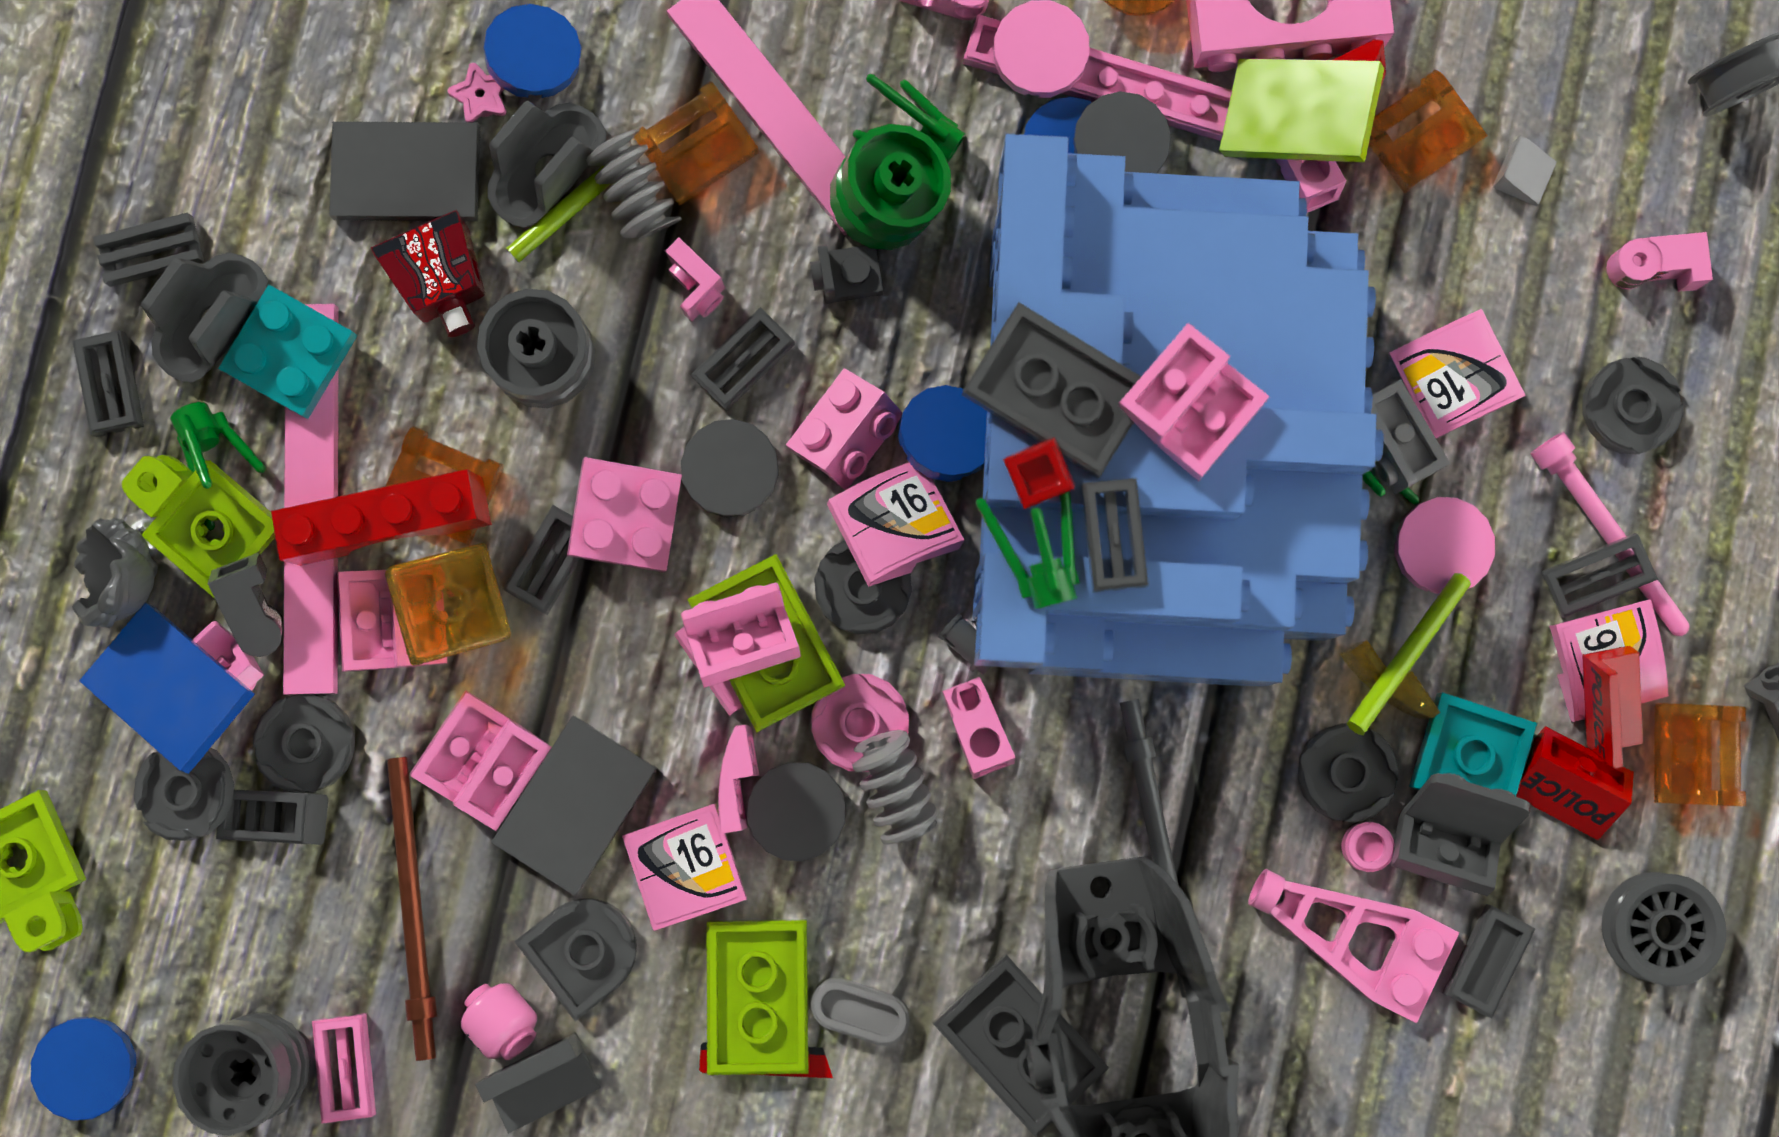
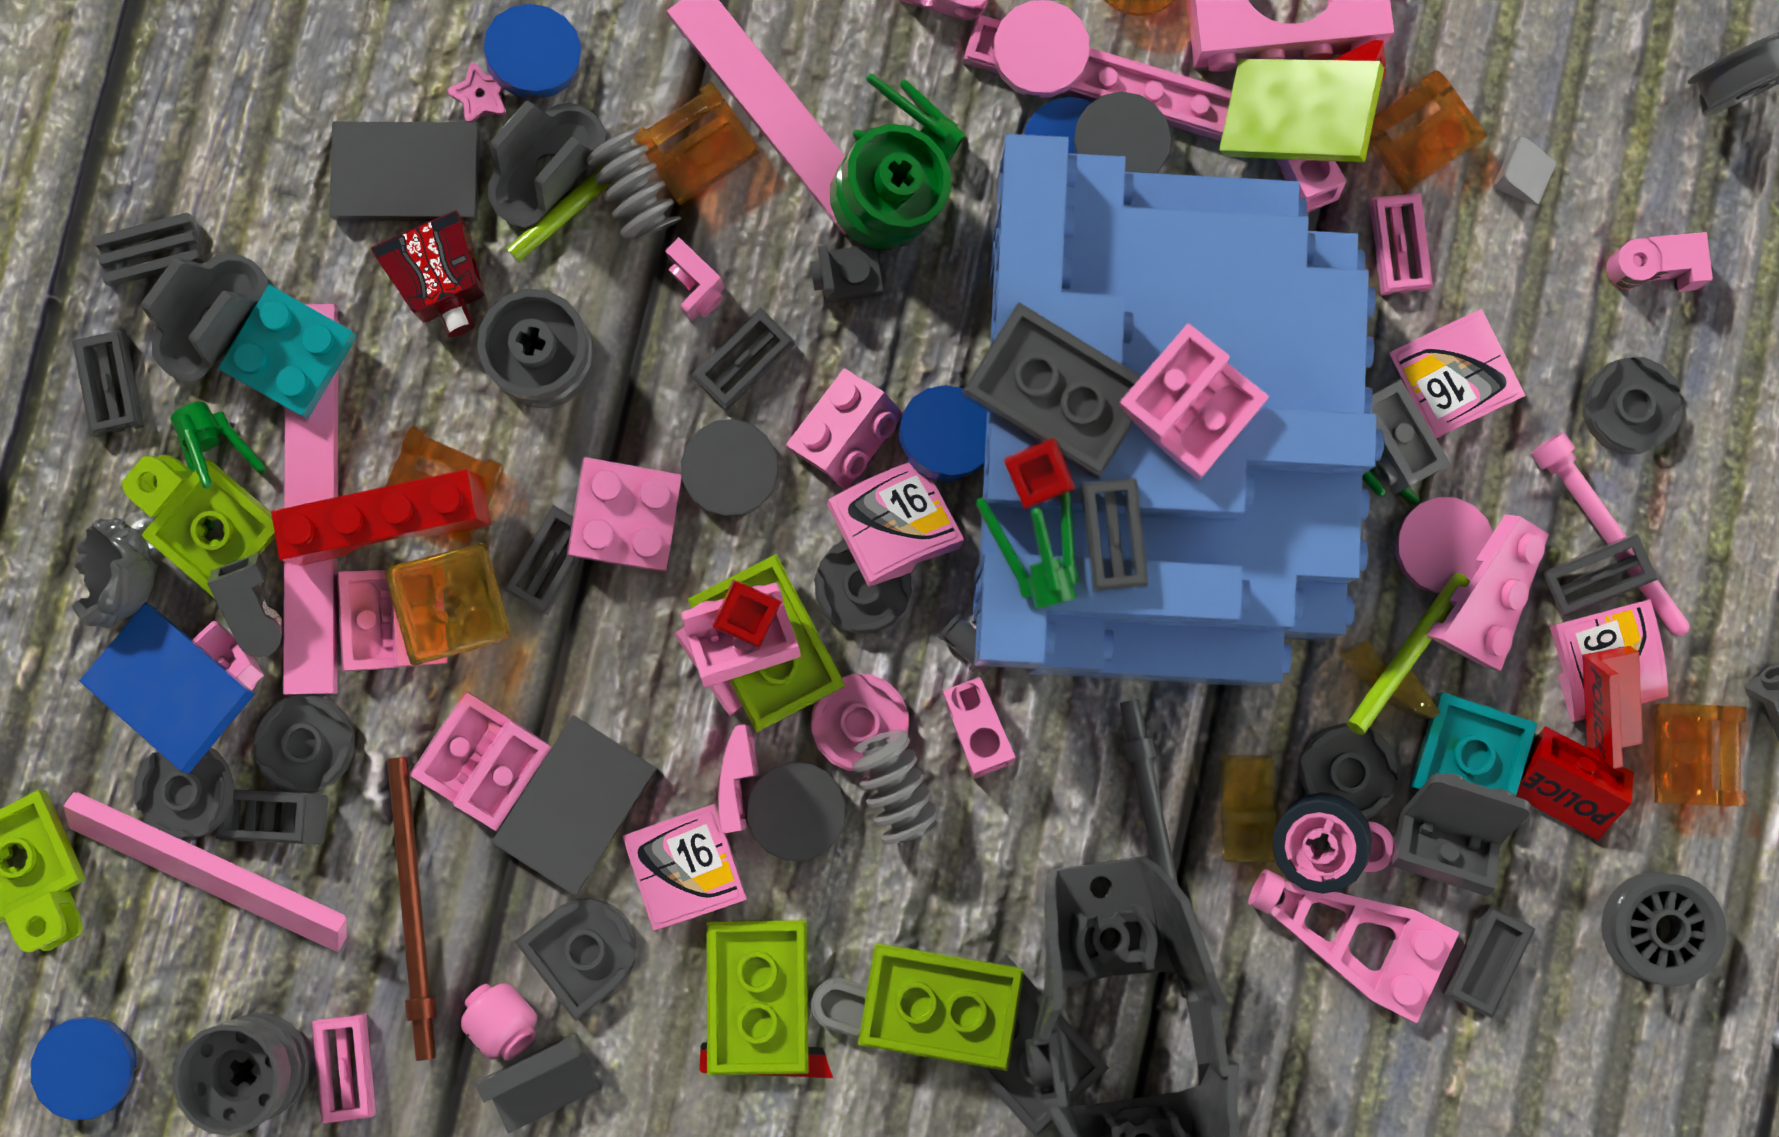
none -> bright pink tile [63,792,347,952]
none -> red tile [712,579,781,648]
none -> lime tile [858,942,1024,1071]
none -> clear yellow slope [1221,755,1276,862]
none -> wheel [1272,792,1372,894]
none -> bright pink tile [1369,193,1433,296]
none -> bright pink wing [1426,514,1549,671]

